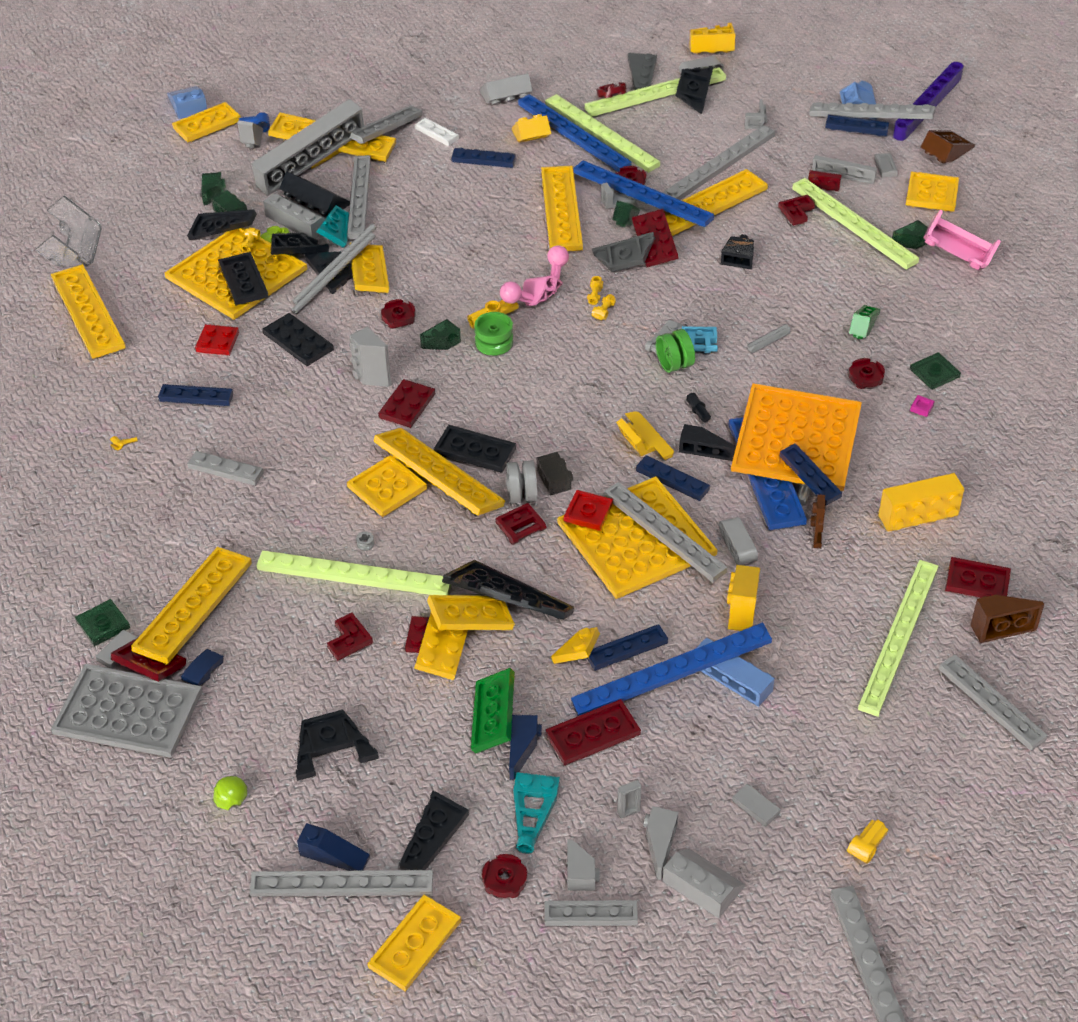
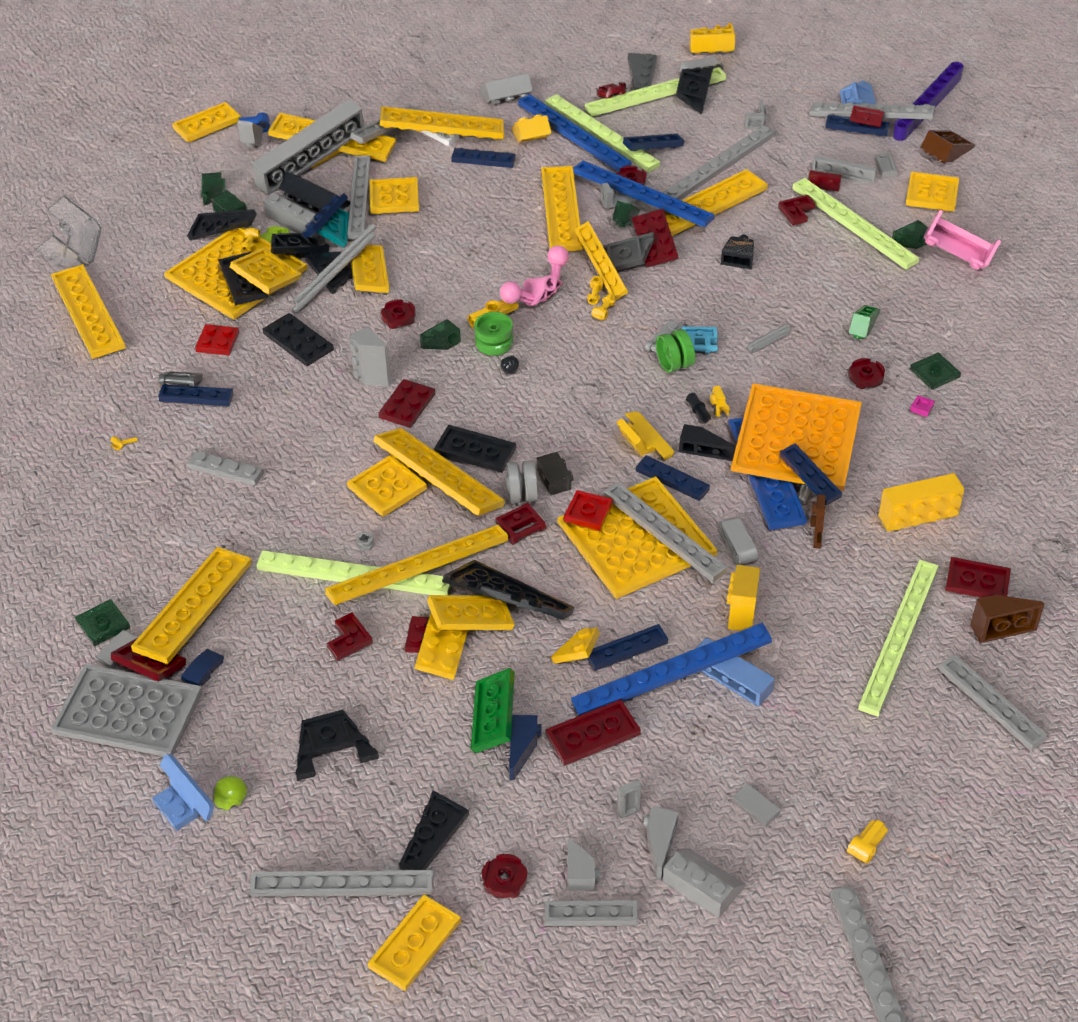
medium blue slope [167,86,207,119] -> none
dark blue slope [297,823,370,871] -> none
teal plate [513,772,560,854] -> none
none -> medium blue plate [152,754,214,831]
none -> dark grey plate [158,371,203,387]
none -> yellow plate [230,248,302,294]
none -> dark blue plate [302,193,348,238]
none -> yellow plate [325,525,508,605]
none -> yellow plate [369,177,419,214]
none -> yellow plate [380,106,504,140]
none -> black piece [500,356,519,374]
none -> yellow plate [575,221,629,300]
none -> dark blue plate [622,133,685,151]
none -> yellow plate [710,385,730,417]
none -> dark red plate [850,106,884,128]

